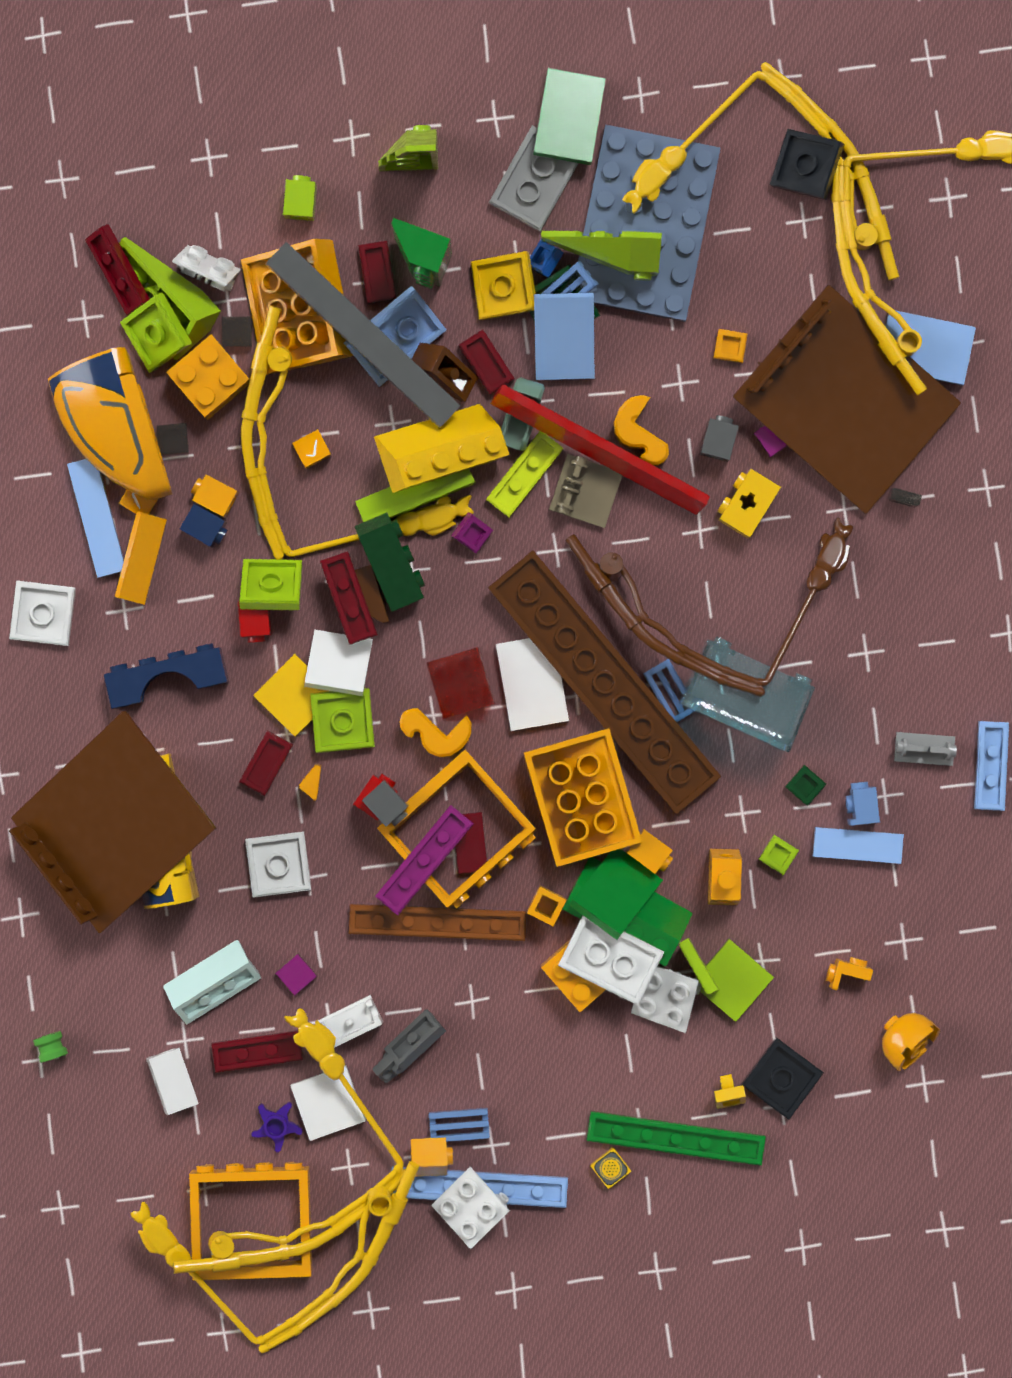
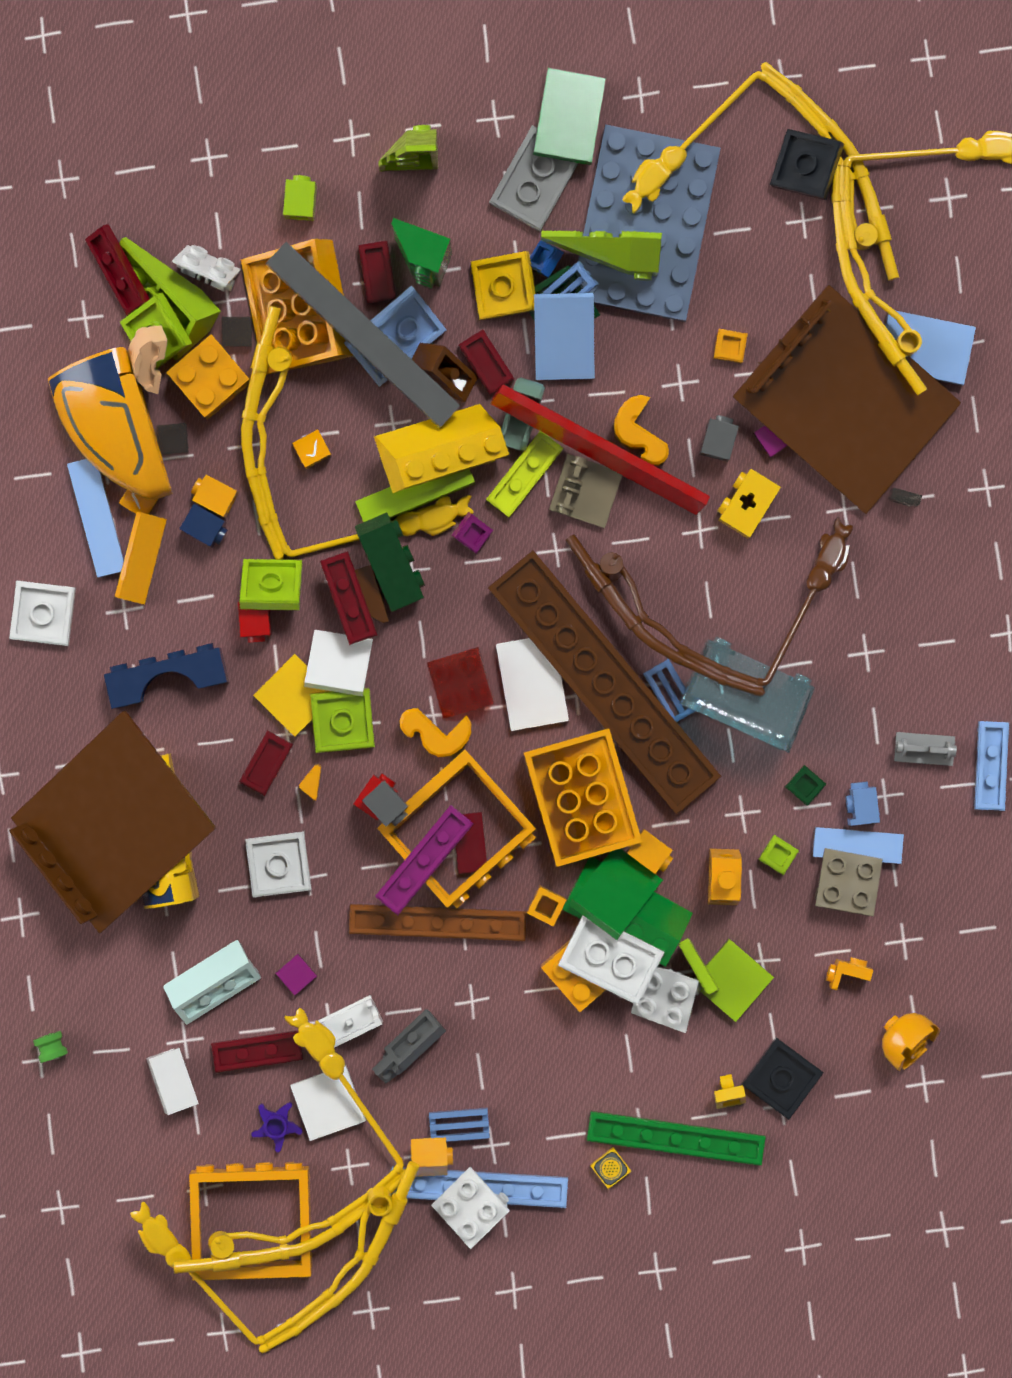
none -> light nougat cylinder [128,325,168,394]
none -> dark tan hinge [815,848,883,917]

